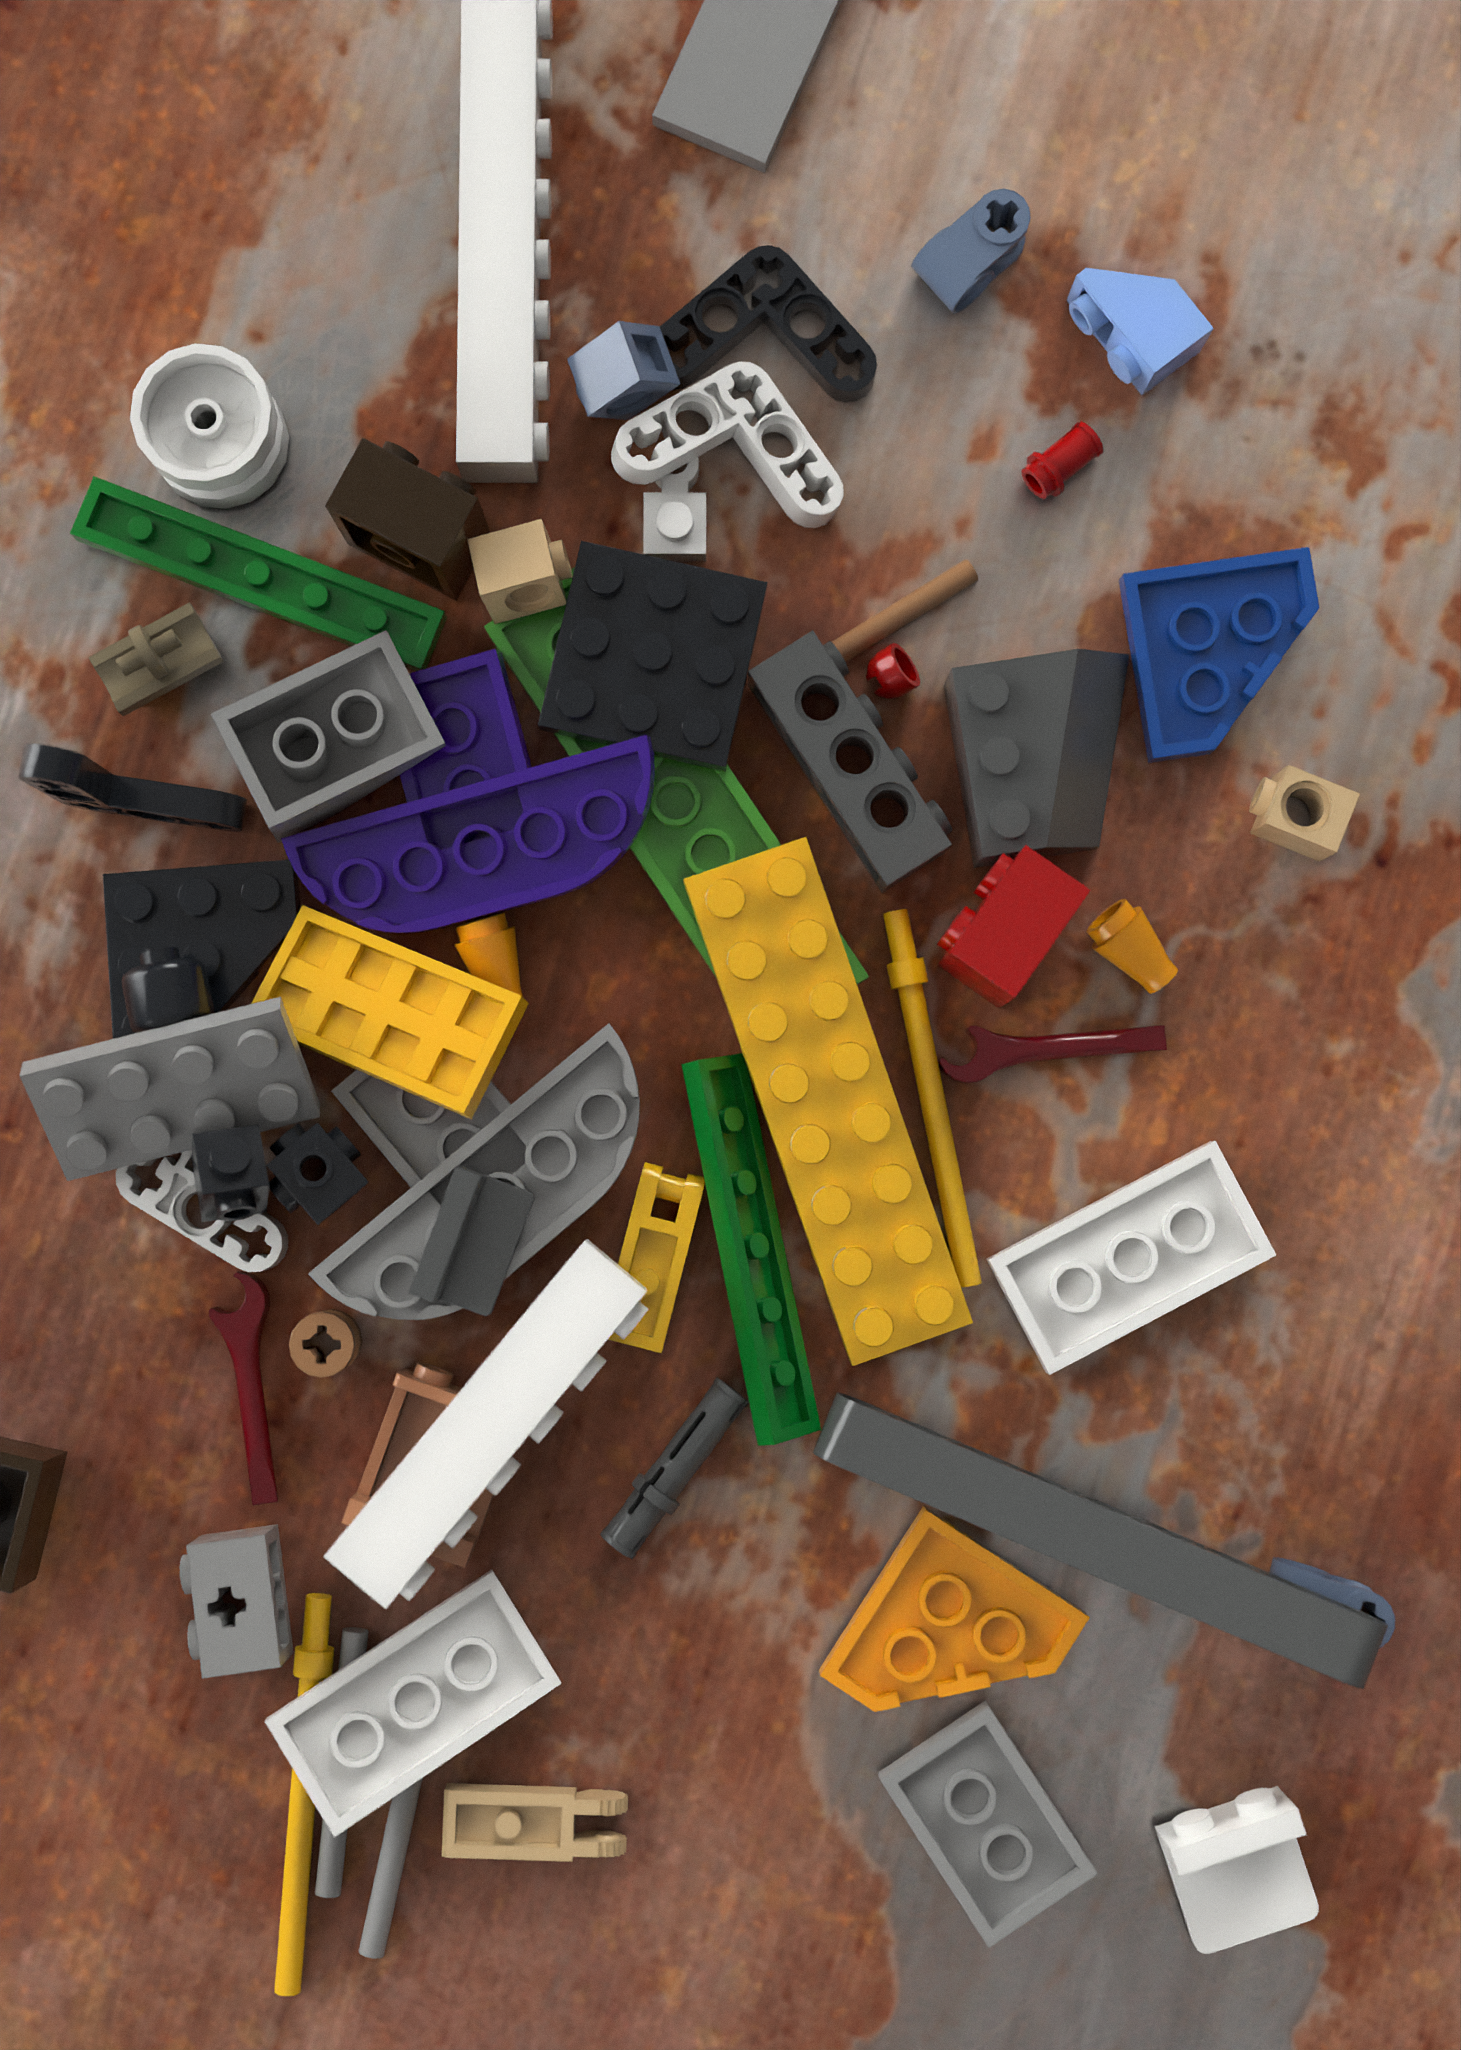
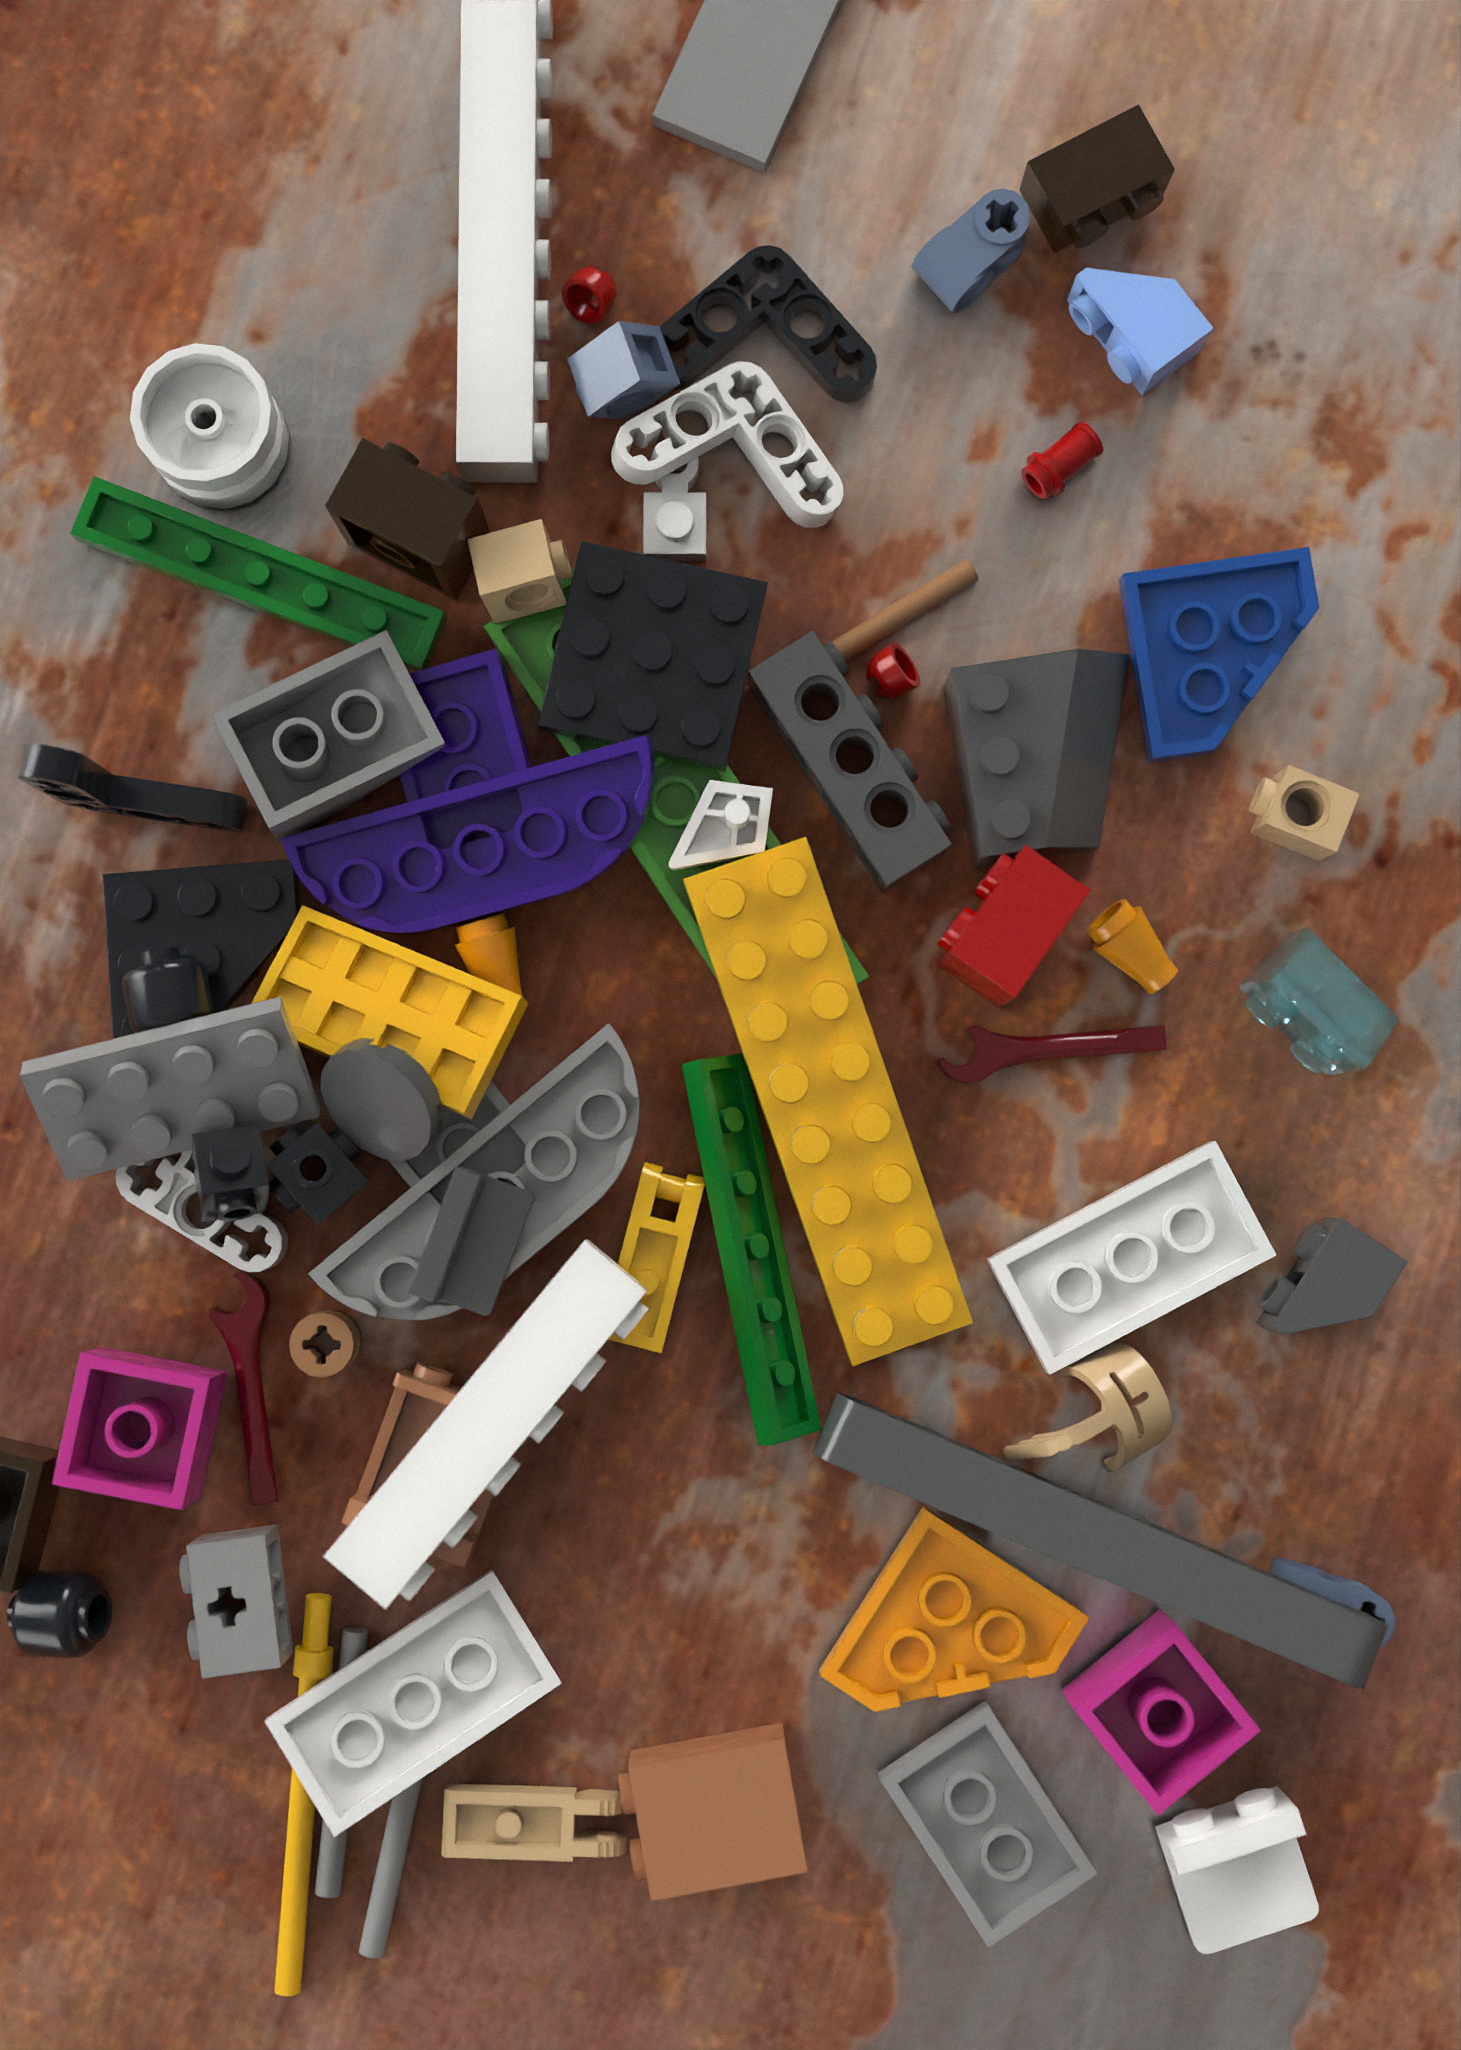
dark tan hips [88,602,224,716] -> none
dark grey pin [600,1377,749,1560] -> none
yellow bar [883,909,982,1288] -> none
none -> black head [7,1571,113,1658]
none -> dark pink brick [52,1347,228,1510]
none -> dark grey tile [320,1038,443,1161]
none -> red hinge [562,265,617,324]
none -> nougat brick [619,1722,808,1902]
none -> white piece [668,780,773,871]
none -> tan helmet [1004,1342,1172,1472]
none -> dark brown brick [1019,104,1175,253]
none -> dark pink brick [1061,1609,1261,1816]
none -> clear light blue slope [1238,927,1399,1076]
none -> dark grey slope [1256,1217,1407,1335]

